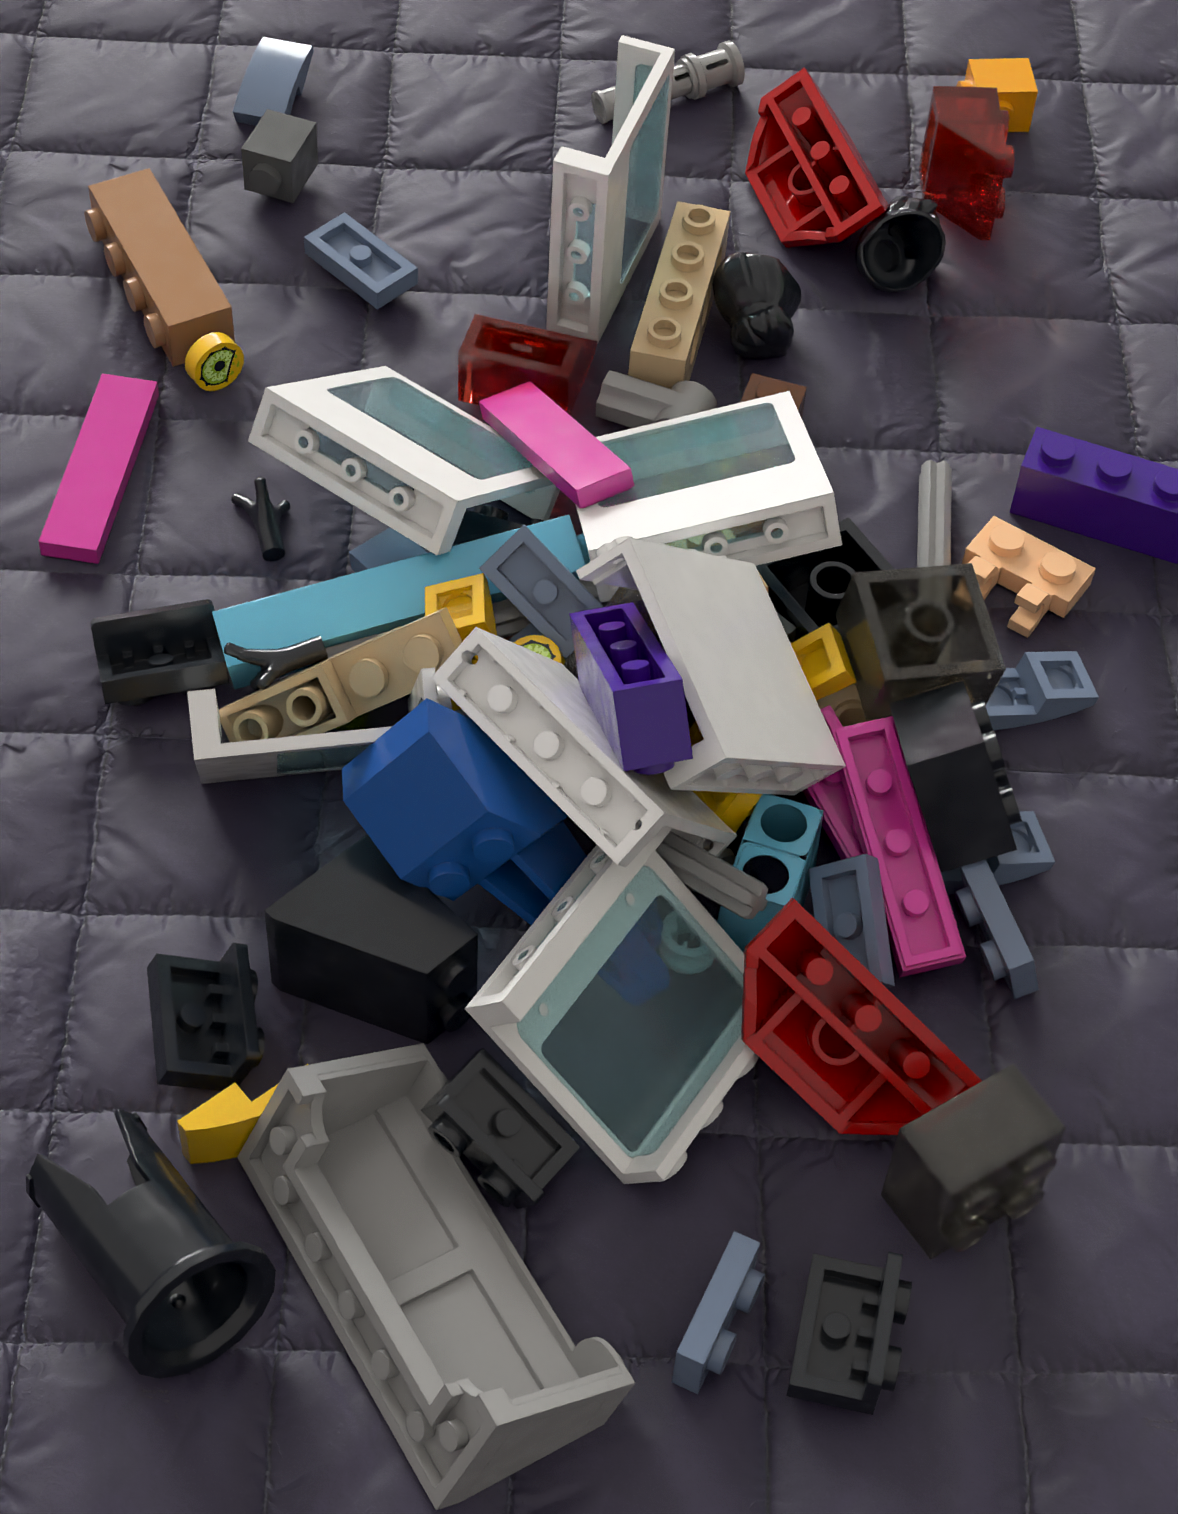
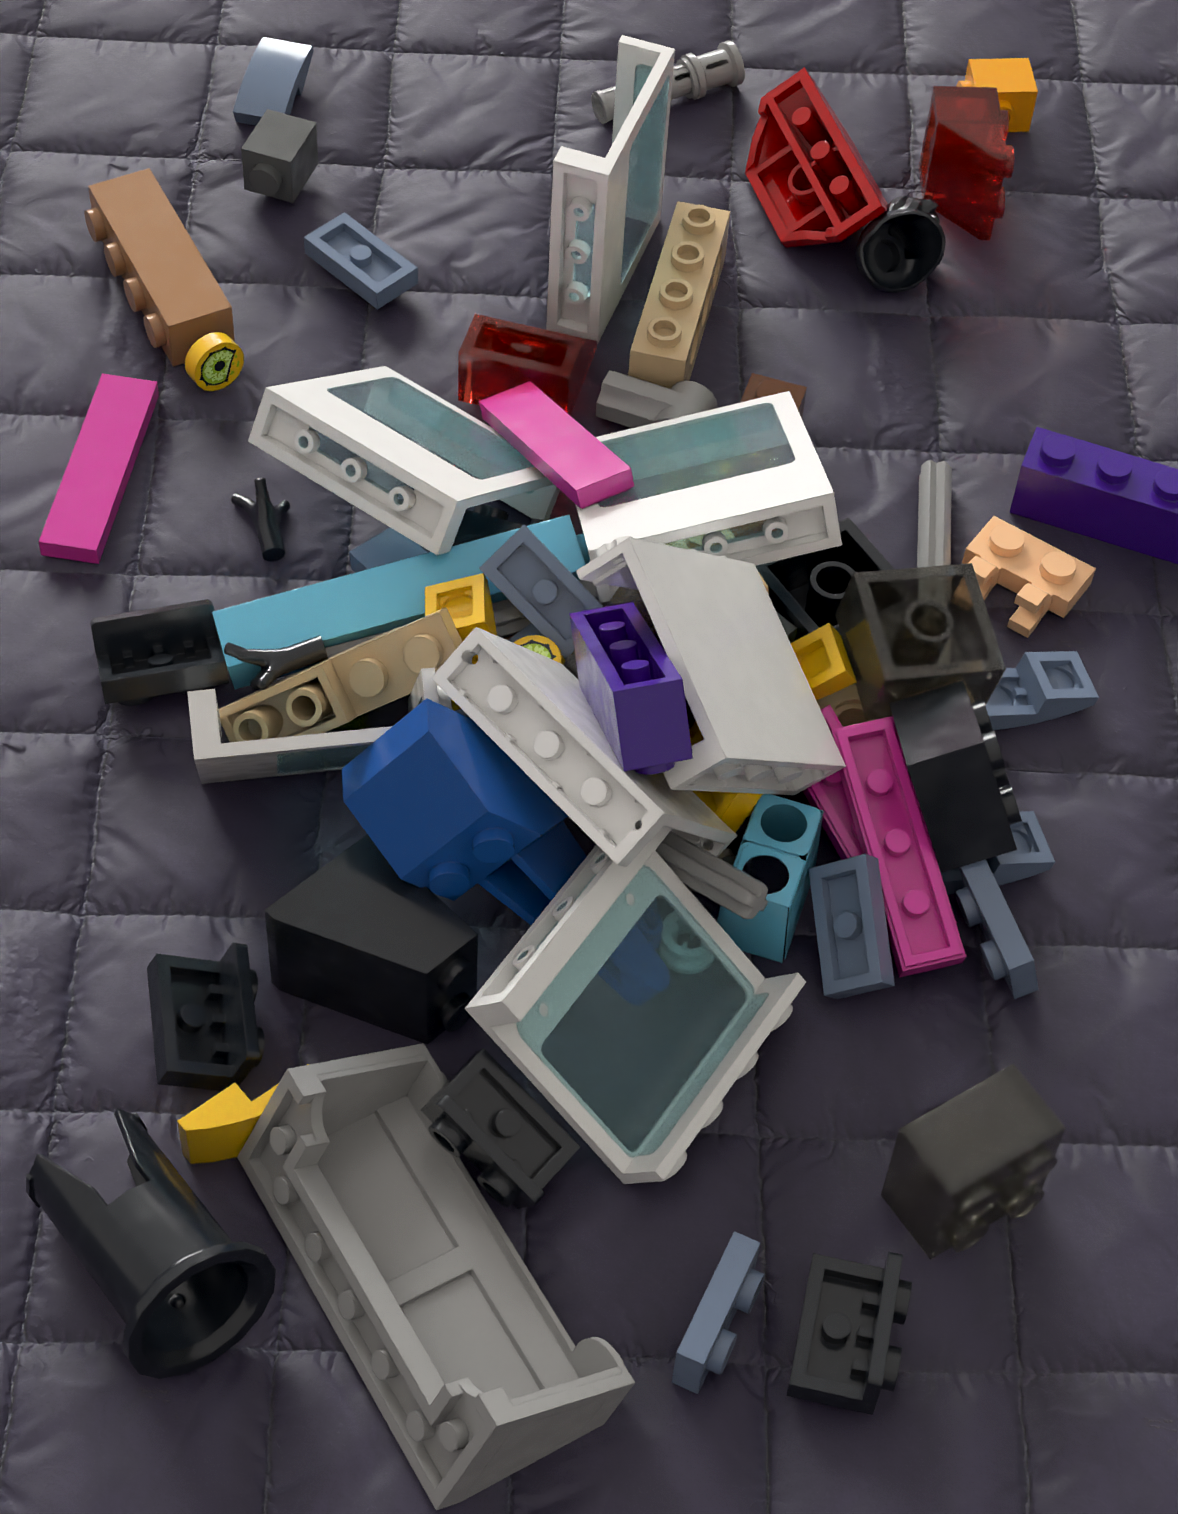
black hair [712,252,801,360] -> none
red wedge [741,898,988,1136] -> none

